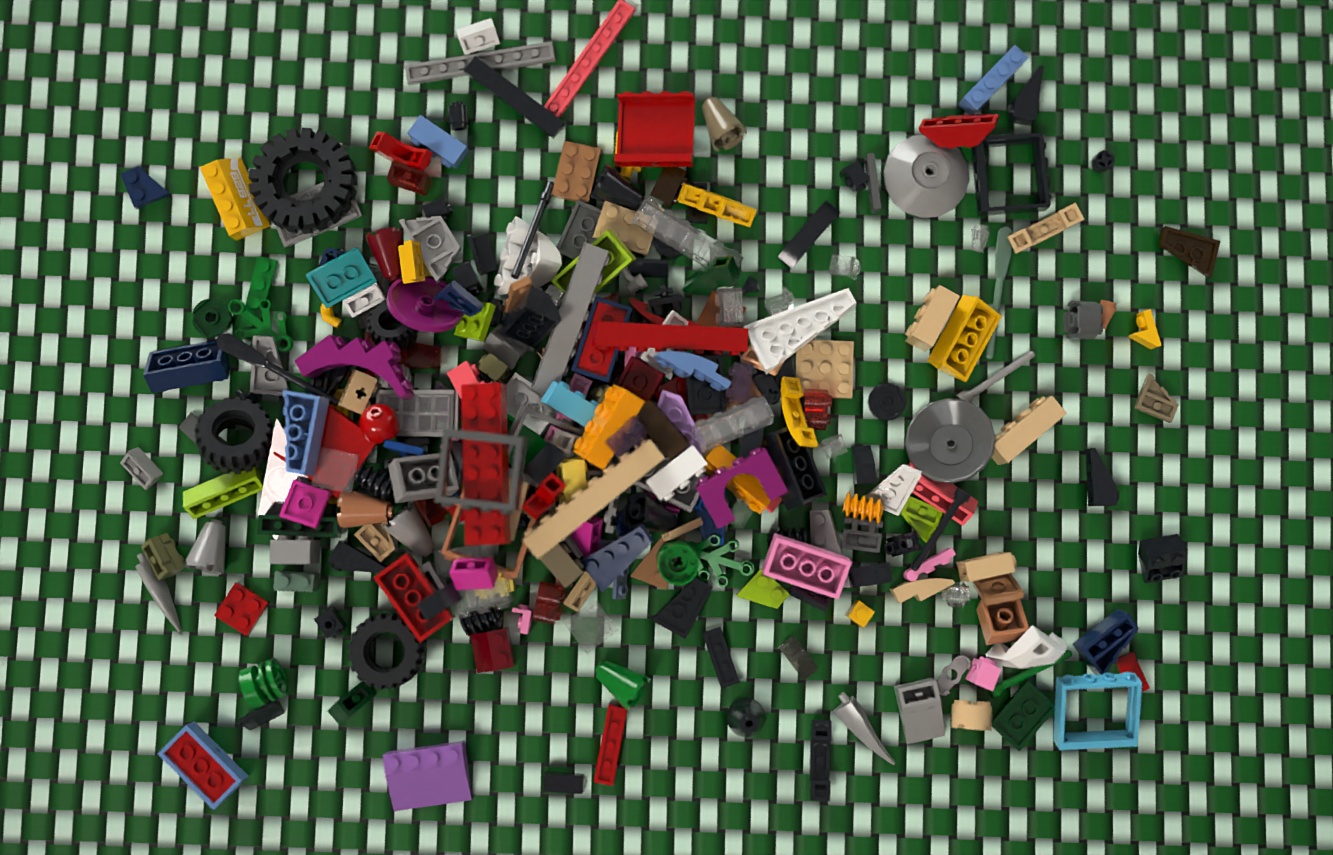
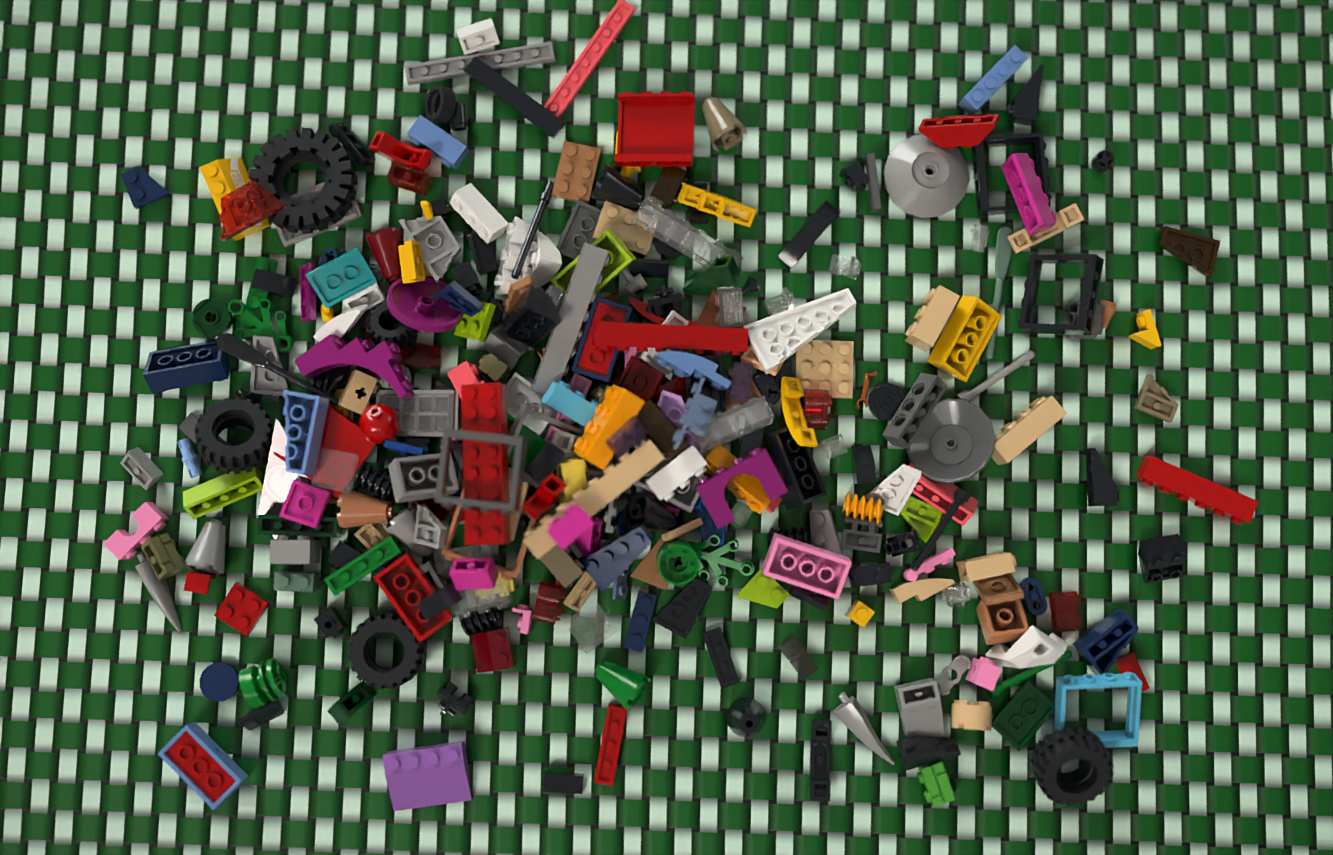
none -> bright pink arch [103,502,169,560]
none -> light blue pin [177,438,203,478]
none -> red panel [184,570,216,594]
none -> dark blue tile [199,662,239,702]
none -> clear red wing [219,180,286,242]
none -> black slope [251,269,296,297]
none -> magenta tile [300,263,317,323]
none -> white slope [313,304,369,342]
none -> green plate [324,536,402,596]
none -> black hinge [329,122,375,166]
none -> light grey wing [414,505,447,549]
none -> yellow tile [421,200,434,220]
none -> black tyre [425,85,456,124]
none -> black hips [436,682,472,717]
none -> white brick [450,183,509,244]
none -> dark pink brick [547,504,594,550]
none -> dark blue plate [623,591,657,652]
none -> sand blue bracket [672,377,718,450]
none -> dark orange piece [855,371,878,410]
none -> dark grey brick [882,373,947,449]
none -> black slope [896,736,961,771]
none -> bright green brick [916,761,956,807]
none -> dark pink slope [1001,153,1056,236]
none -> black window [1018,254,1104,335]
none -> dark blue plate [1019,577,1047,615]
none -> black tyre [1030,727,1114,806]
none -> clear red brick [1049,590,1083,632]
none -> red brick [1135,456,1258,525]

